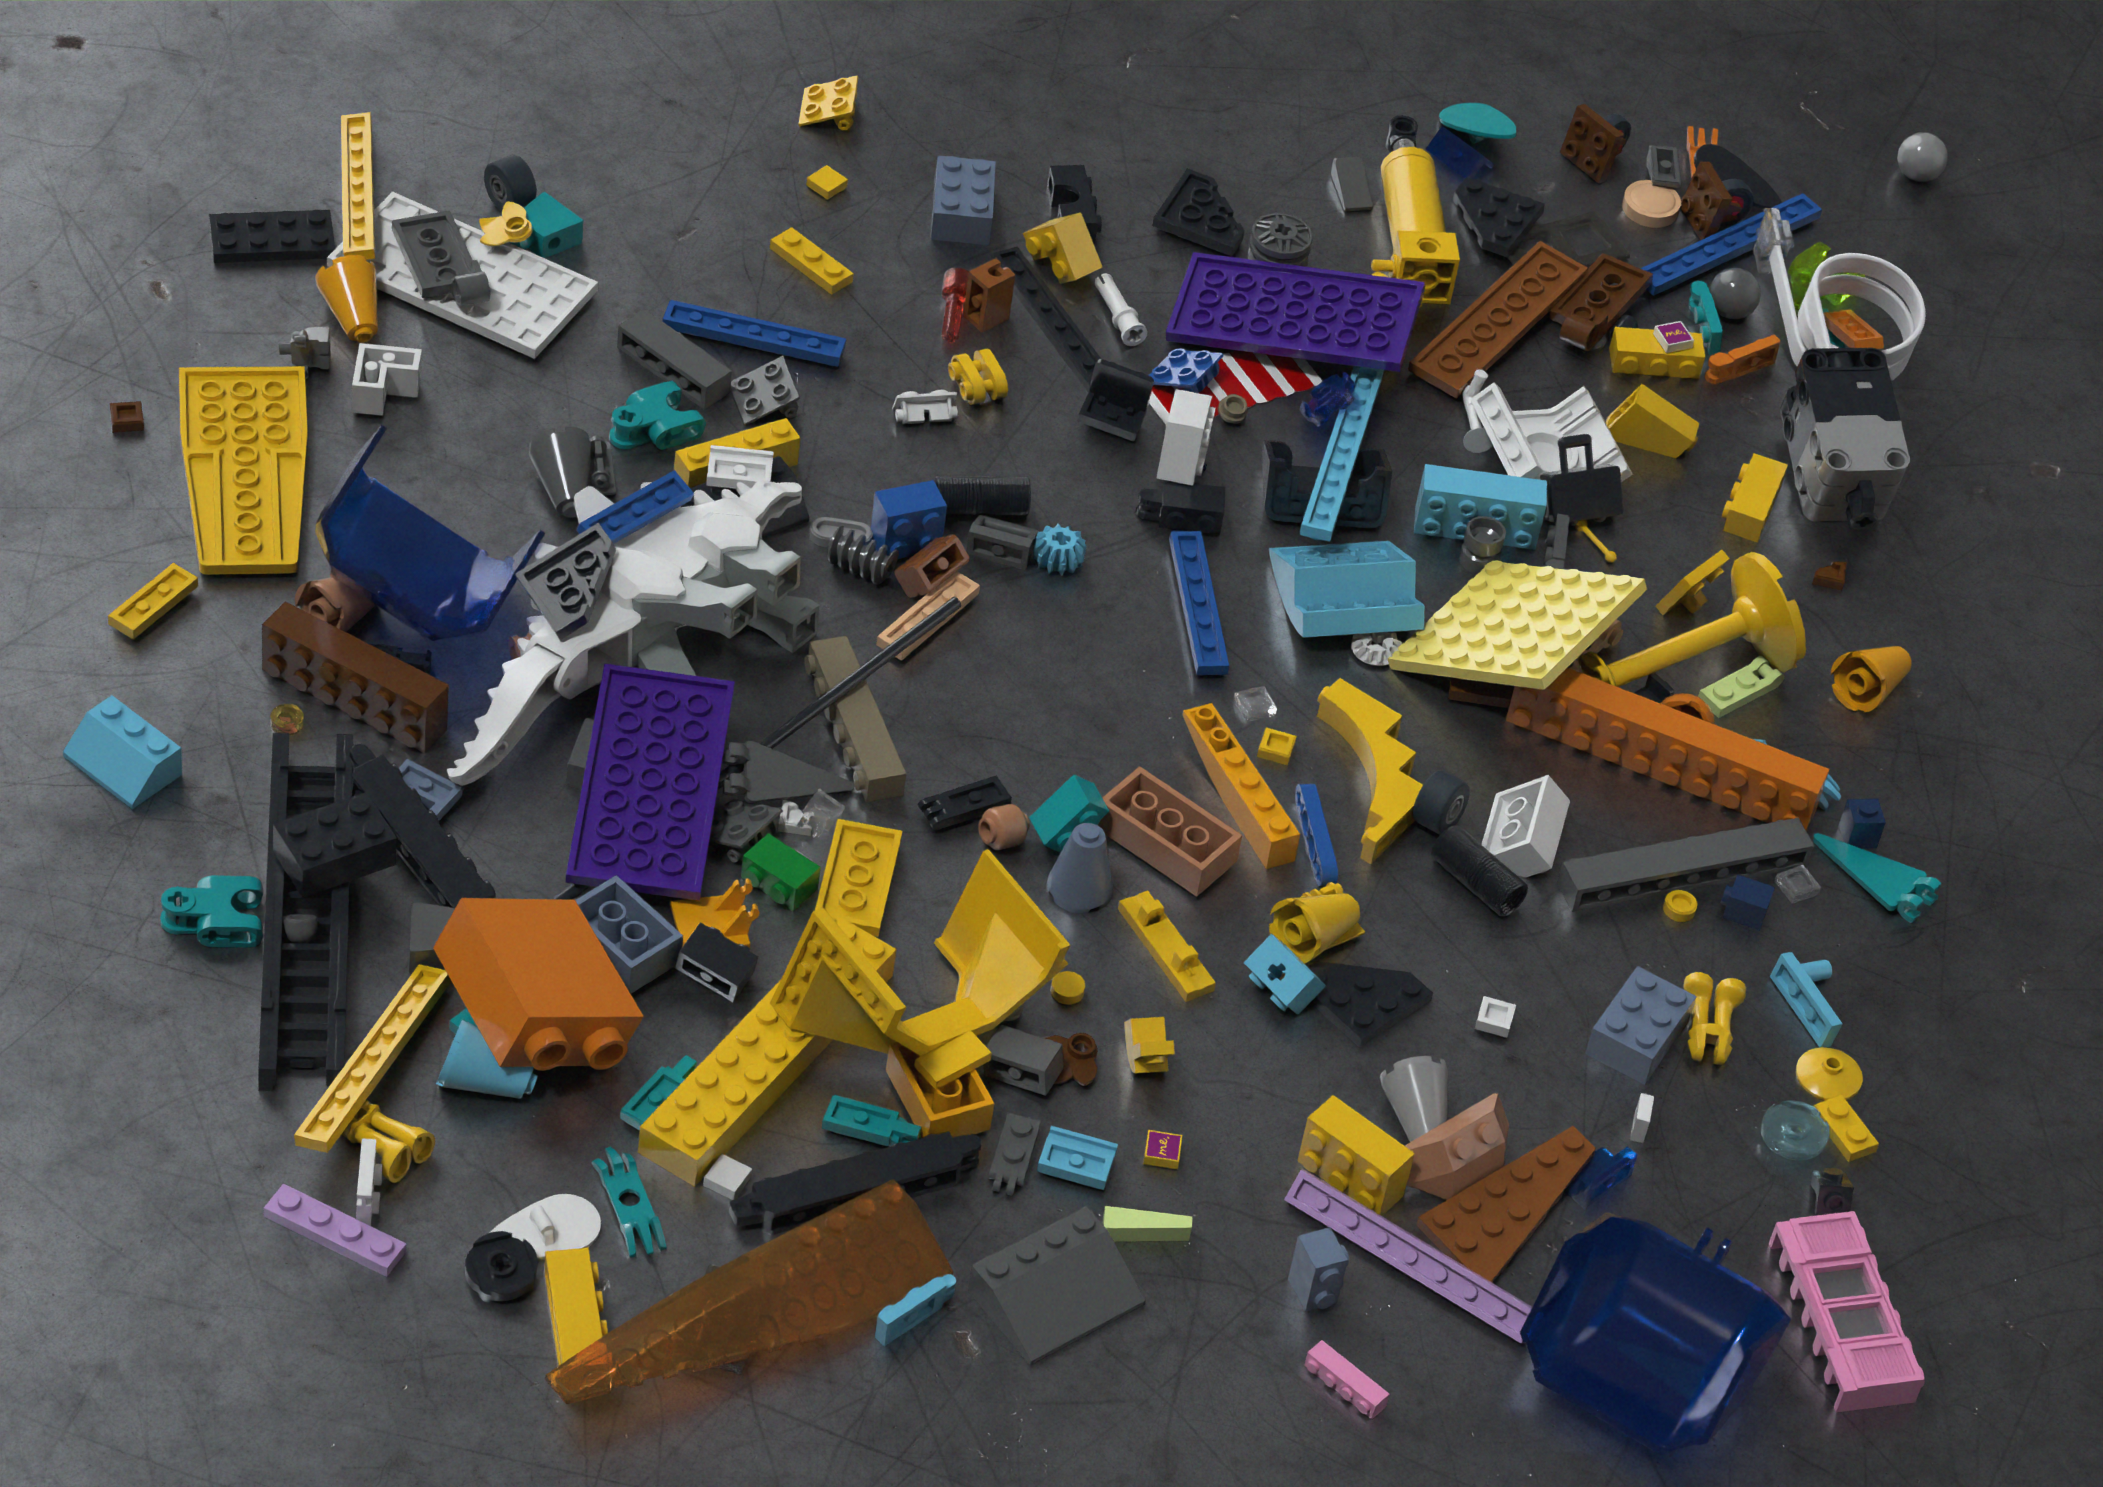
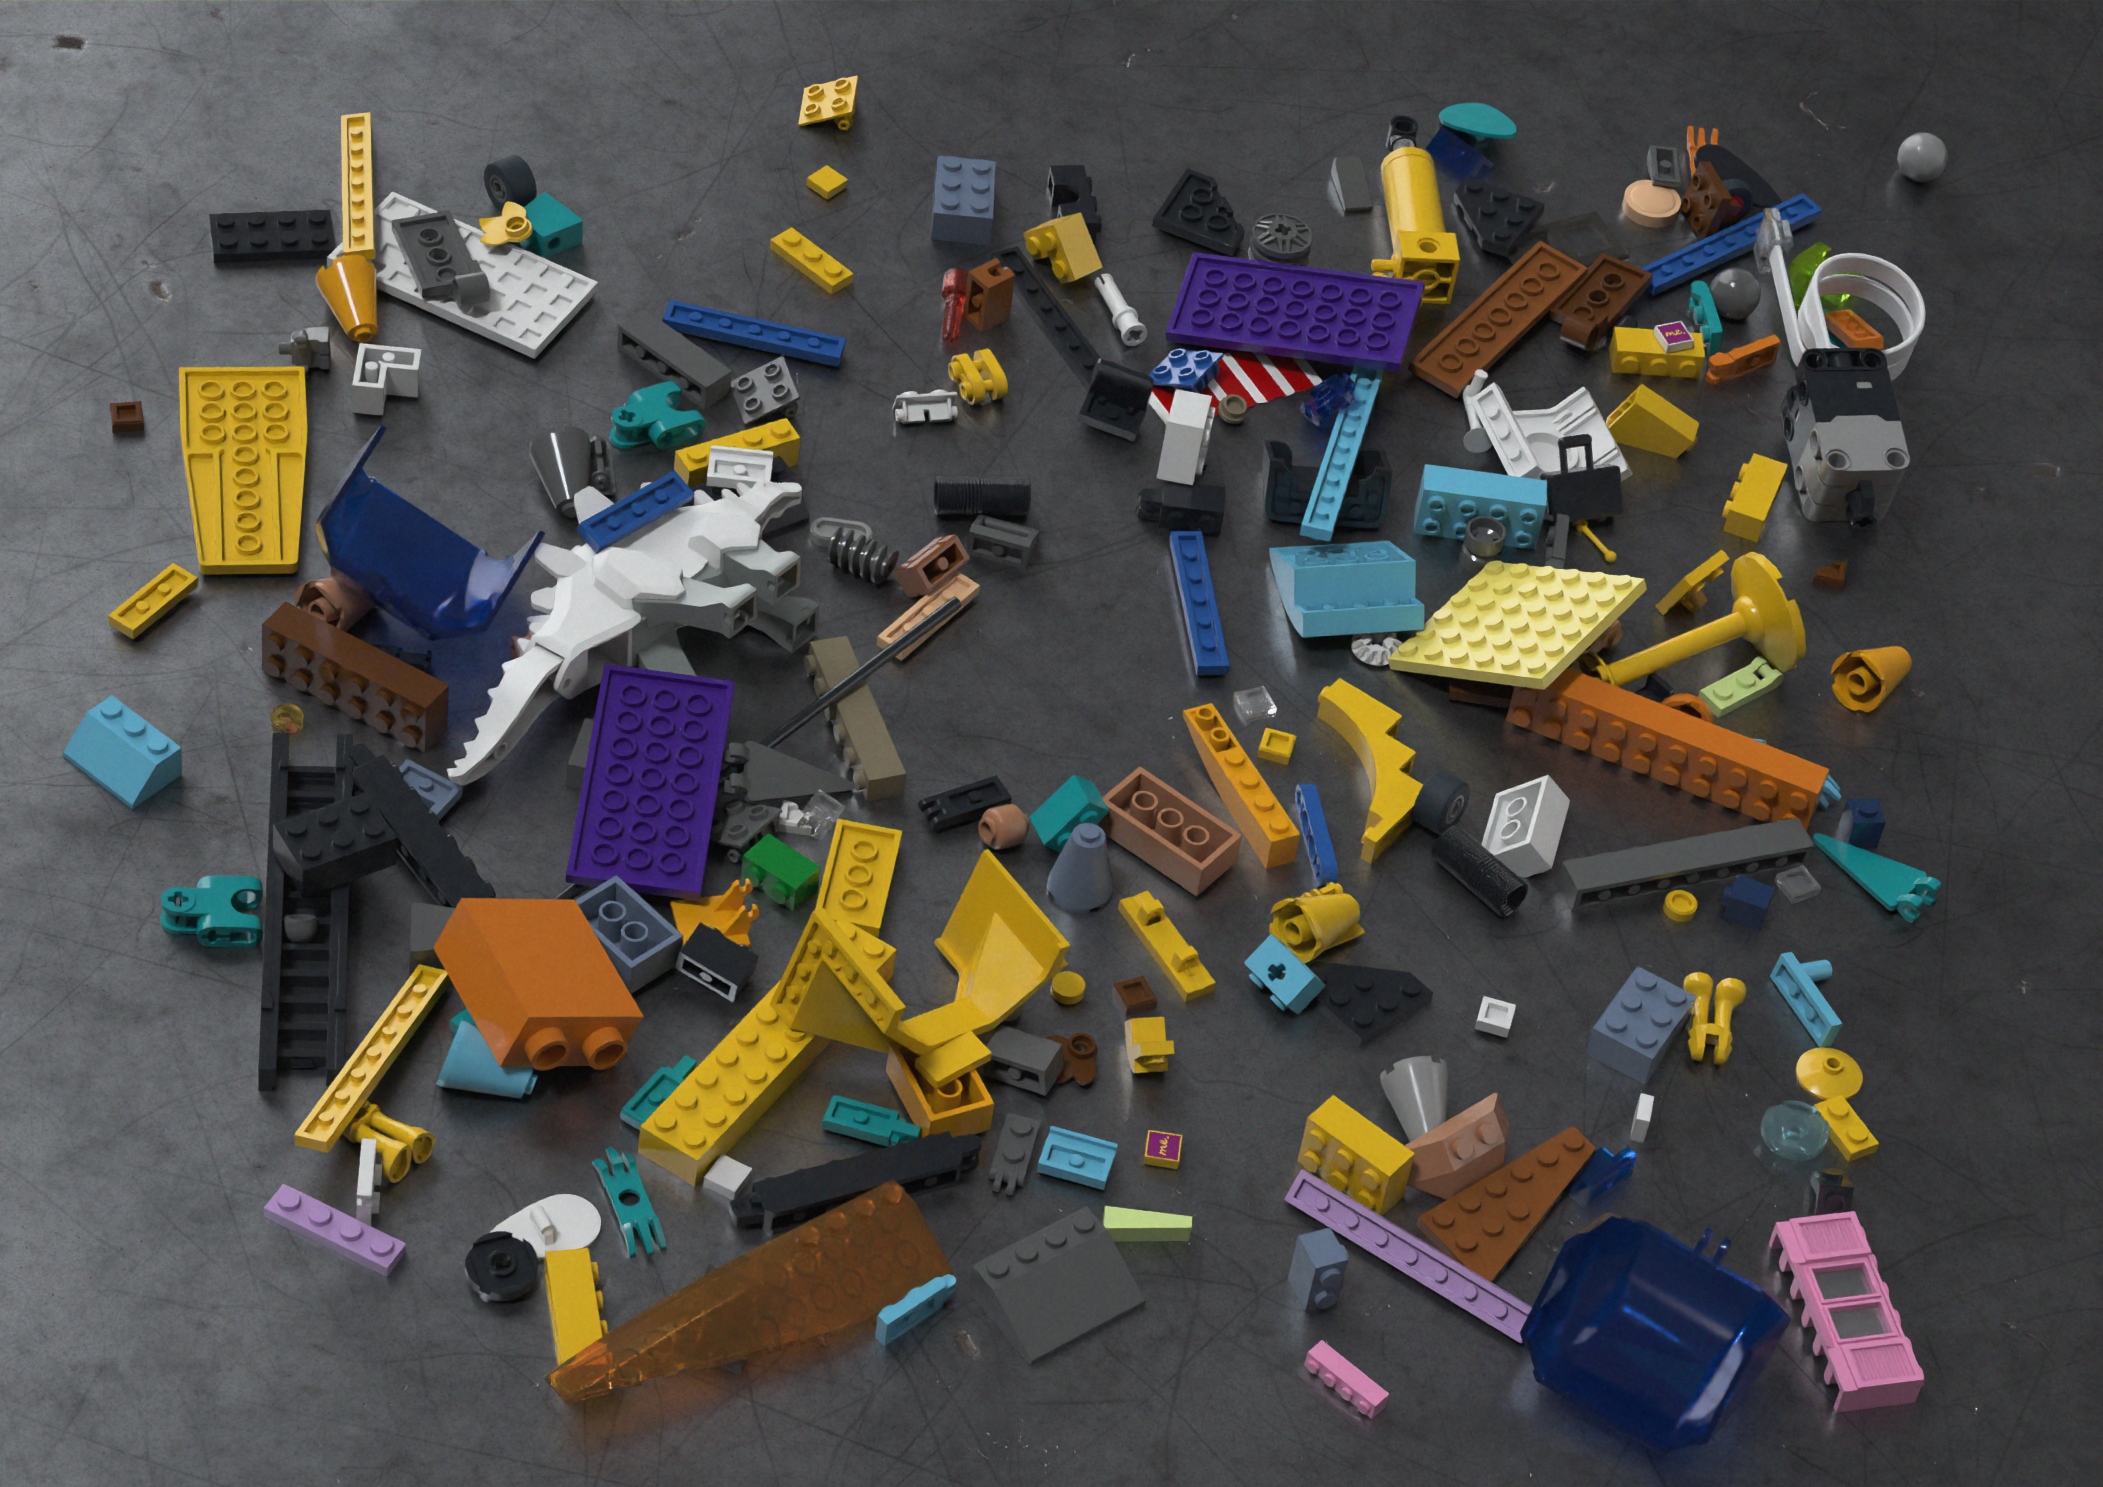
plate [515,523,616,640] -> none
blue brick [871,480,947,559] -> none
medium azure gear [1033,523,1086,576] -> none
reddish brown plate [1560,103,1631,183] -> none
none -> reddish brown tile [1112,976,1158,1016]

